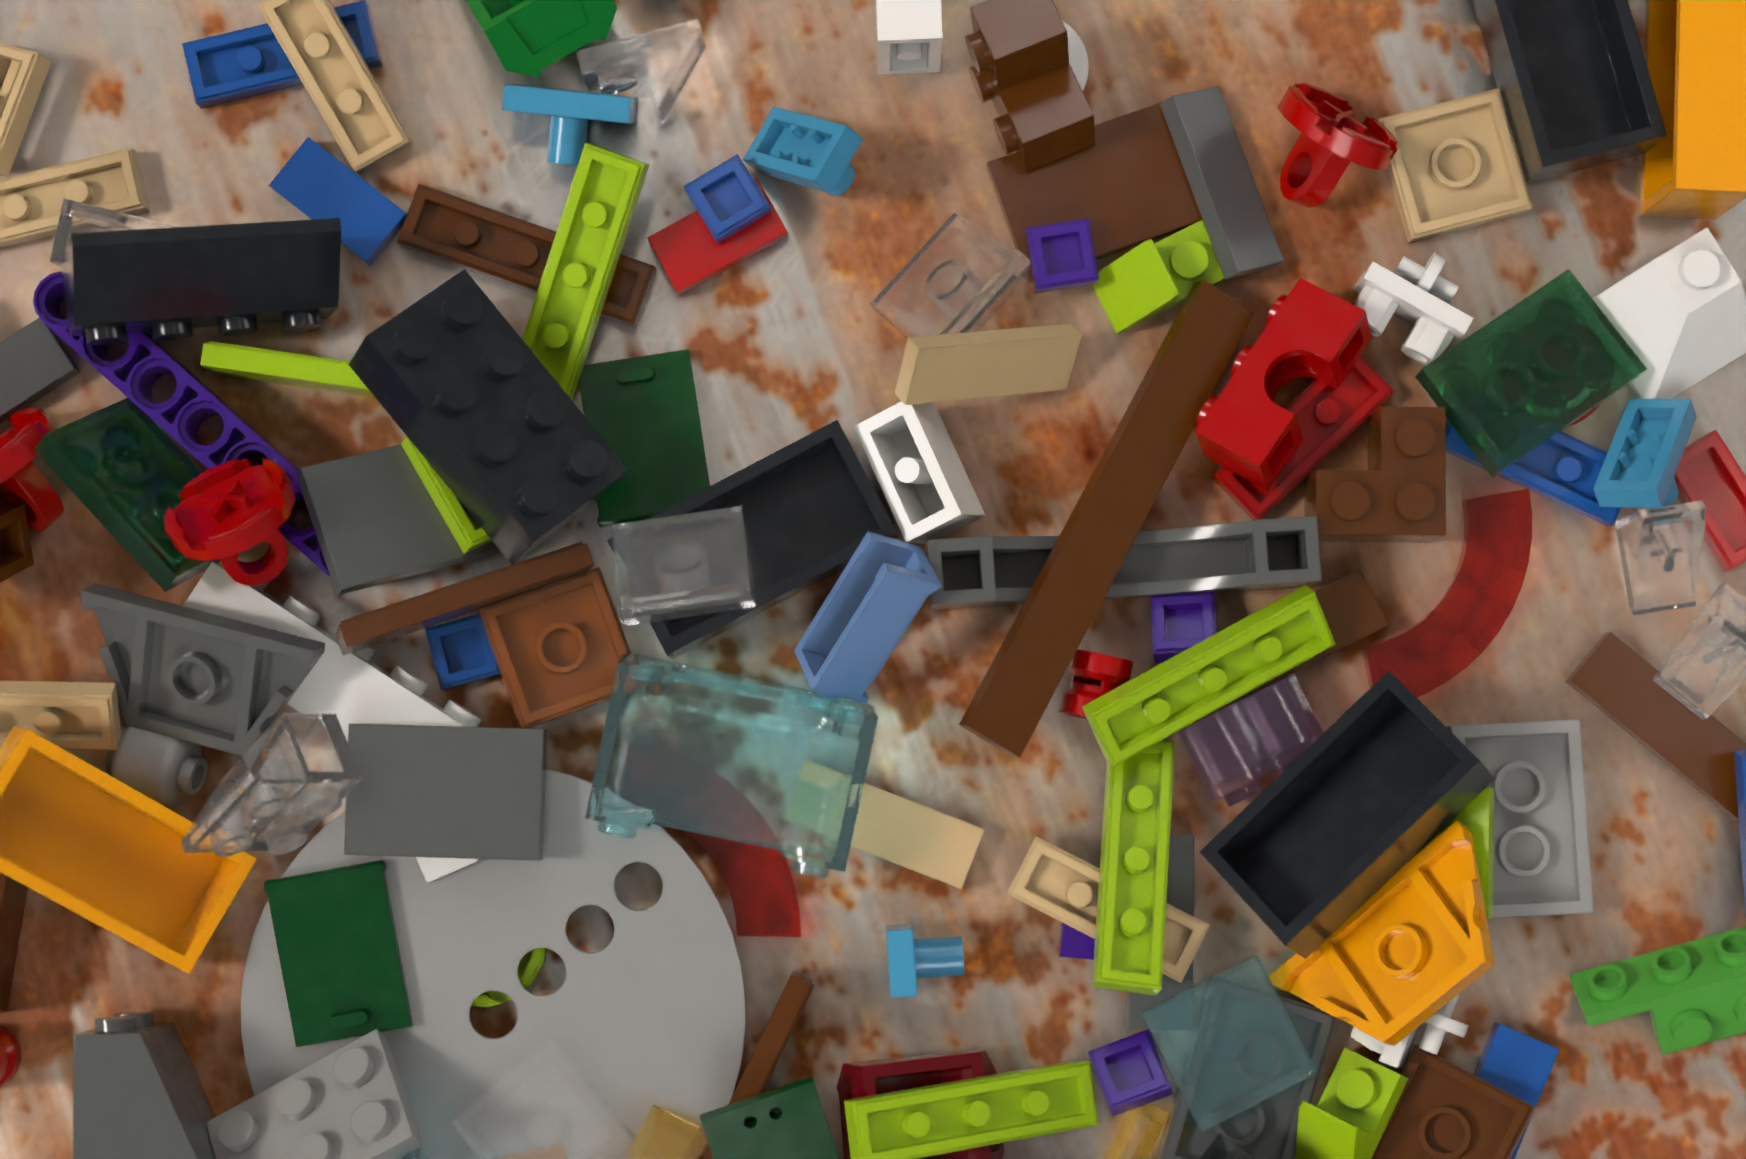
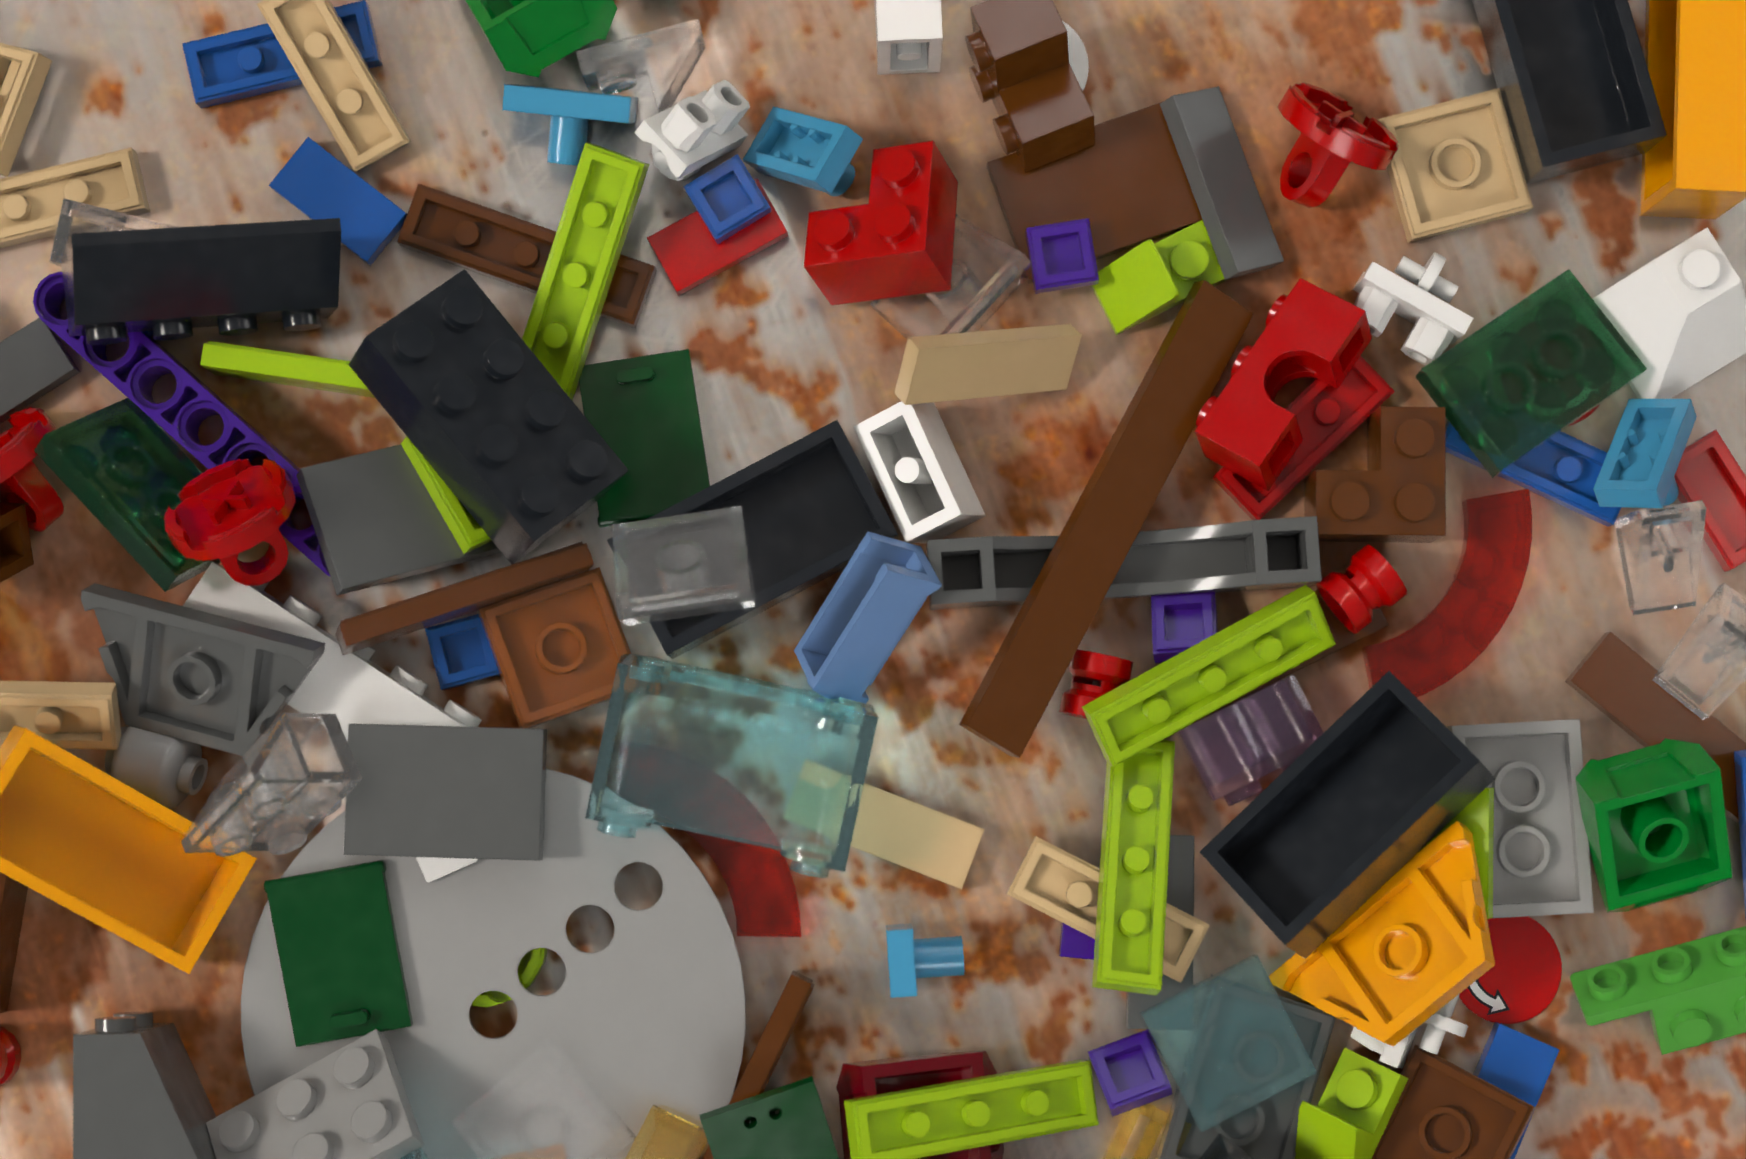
none -> white hips [634,80,750,181]
none -> red brick [804,141,958,306]
none -> red wheel [1315,544,1407,634]
none -> red sticker [1459,916,1562,1024]
none -> green slope [1575,738,1732,913]

